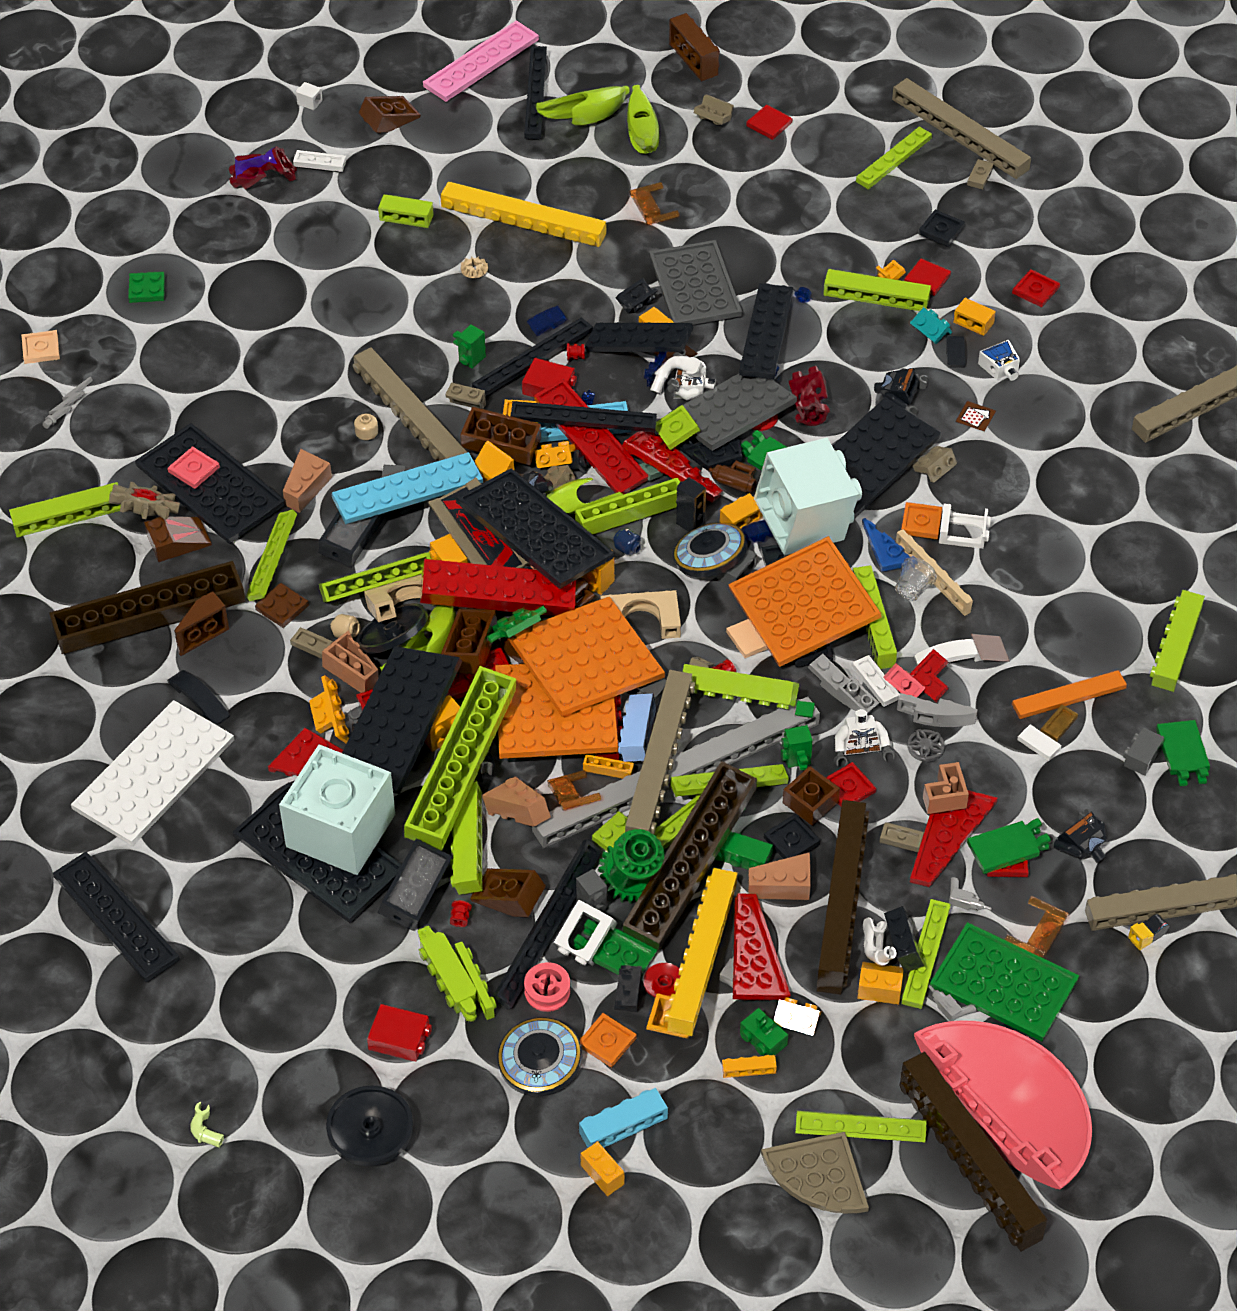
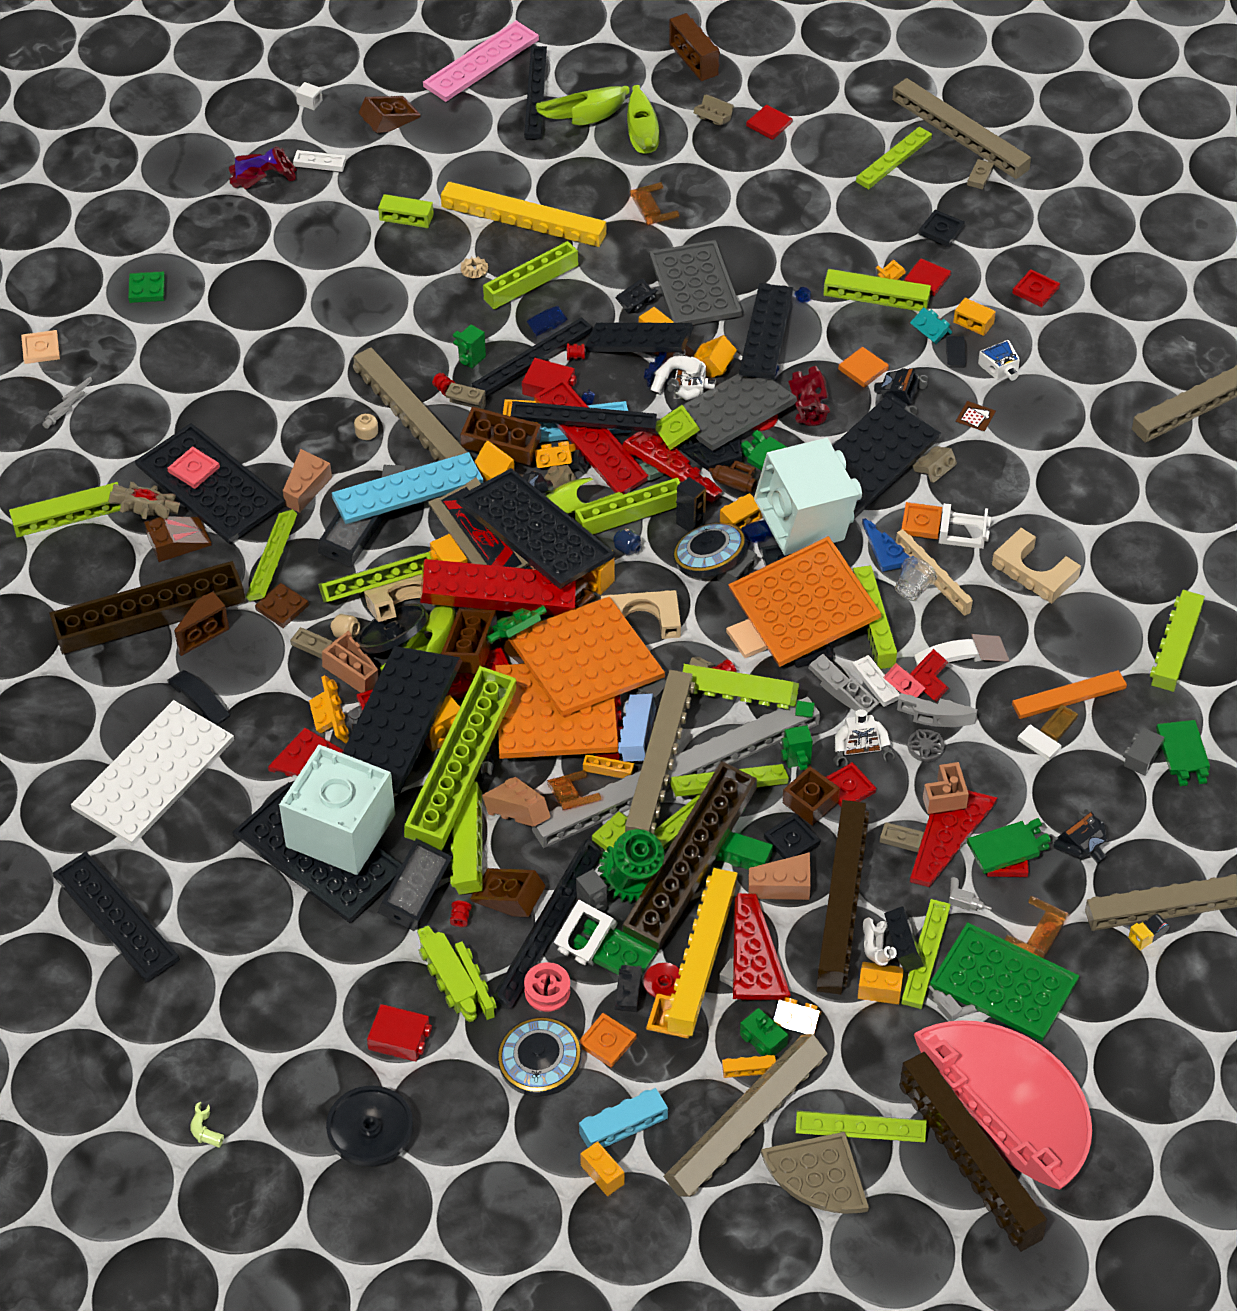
none -> red bush [432,373,456,396]
none -> lime brick [483,241,578,309]
none -> brick [663,1034,828,1197]
none -> light orange slope [693,335,737,378]
none -> orange tile [838,347,889,388]
none -> tan arch [992,528,1081,604]

